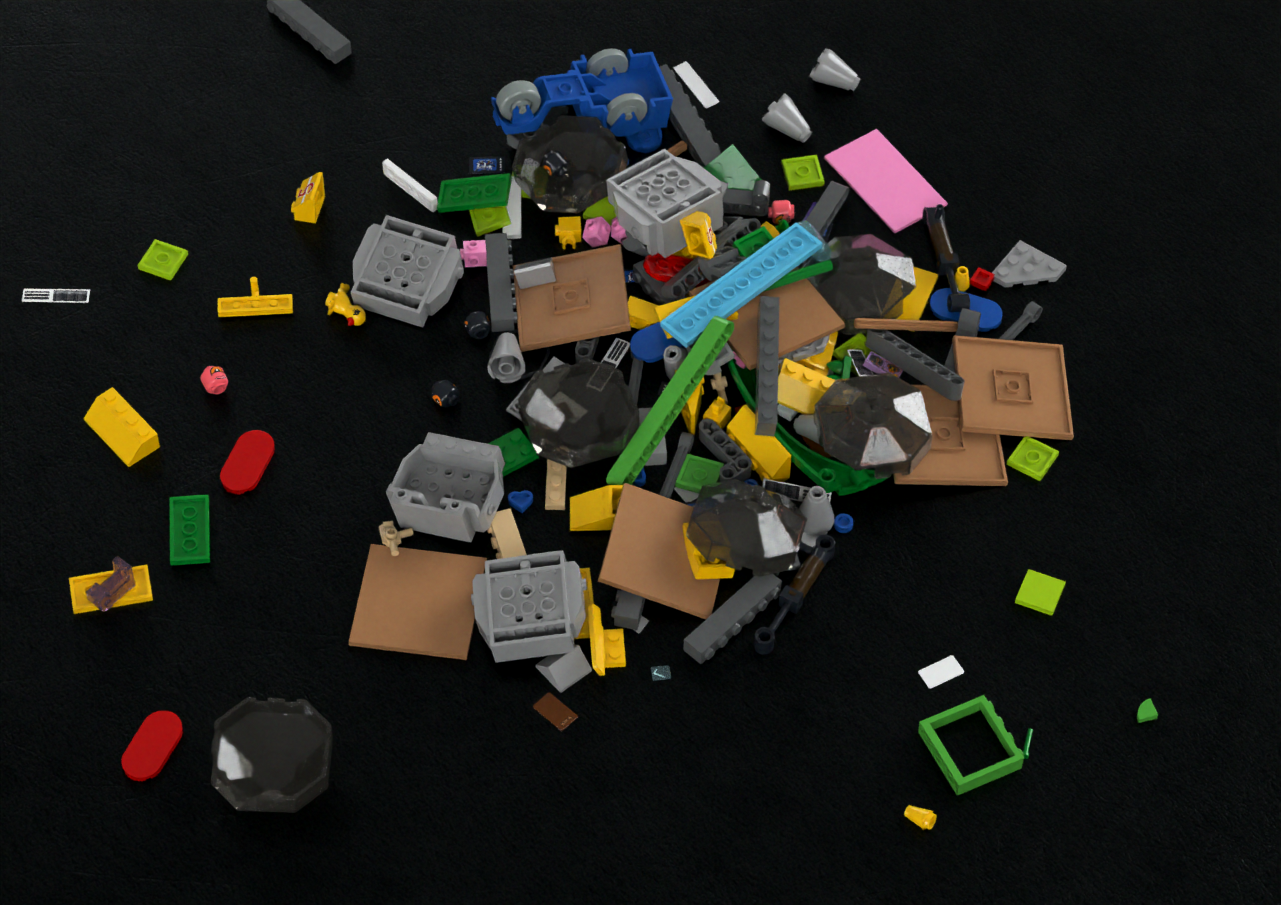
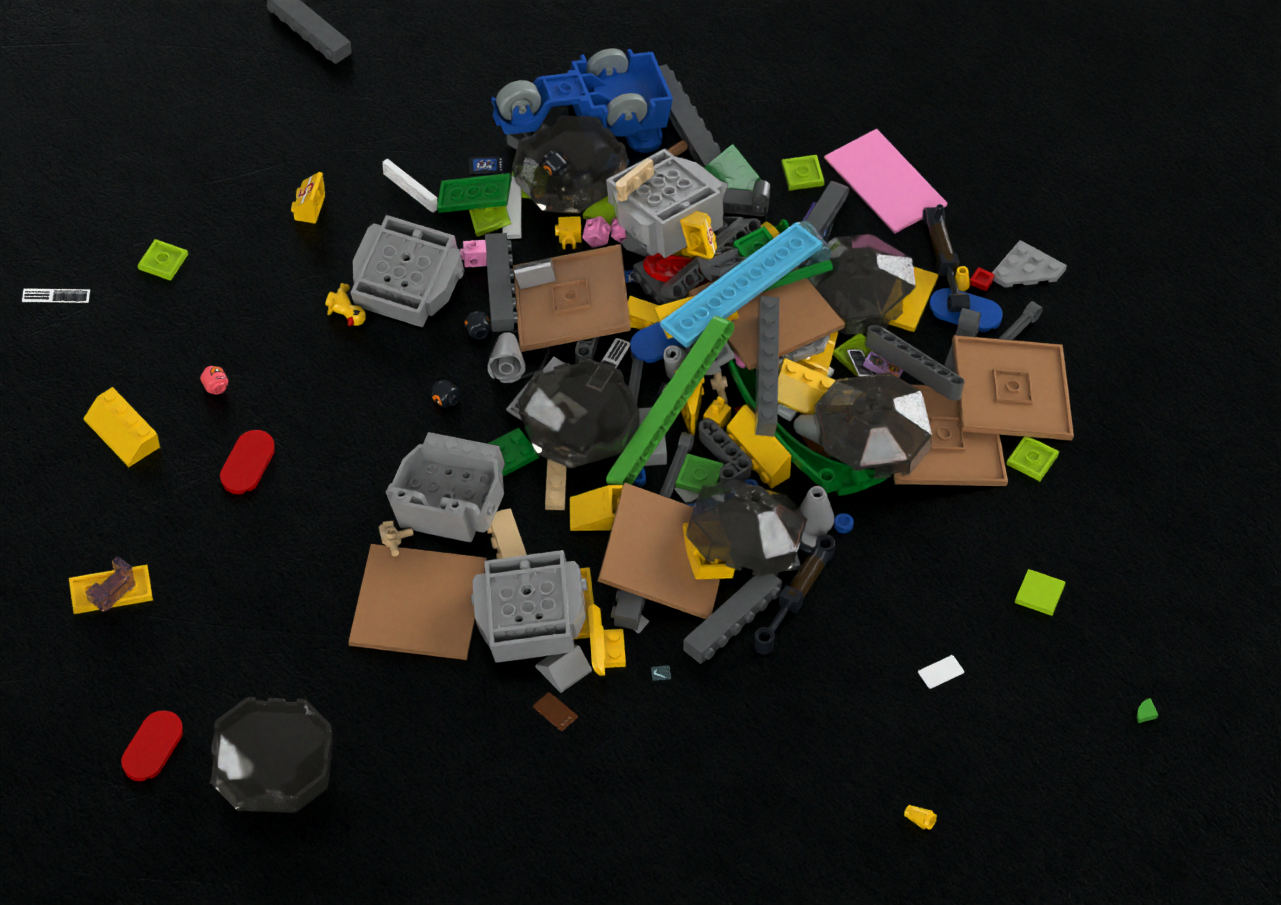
green plate [170,495,210,566] -> none
yellow plate [218,277,293,317] -> none
blue tile [508,490,533,513] -> none
white sticker [673,61,719,108] -> none
light grey cone [762,93,812,143] -> none
sticker [762,479,832,502] -> none
coral head [768,200,794,224] -> none
light grey cone [809,49,861,91] -> none
green tile [826,356,852,386] -> none
medium nougat axle [854,318,958,332] -> none
bright green window [918,695,1024,796] -> none
green piece [1022,728,1033,759] -> none
none -> tan plate [616,158,654,201]

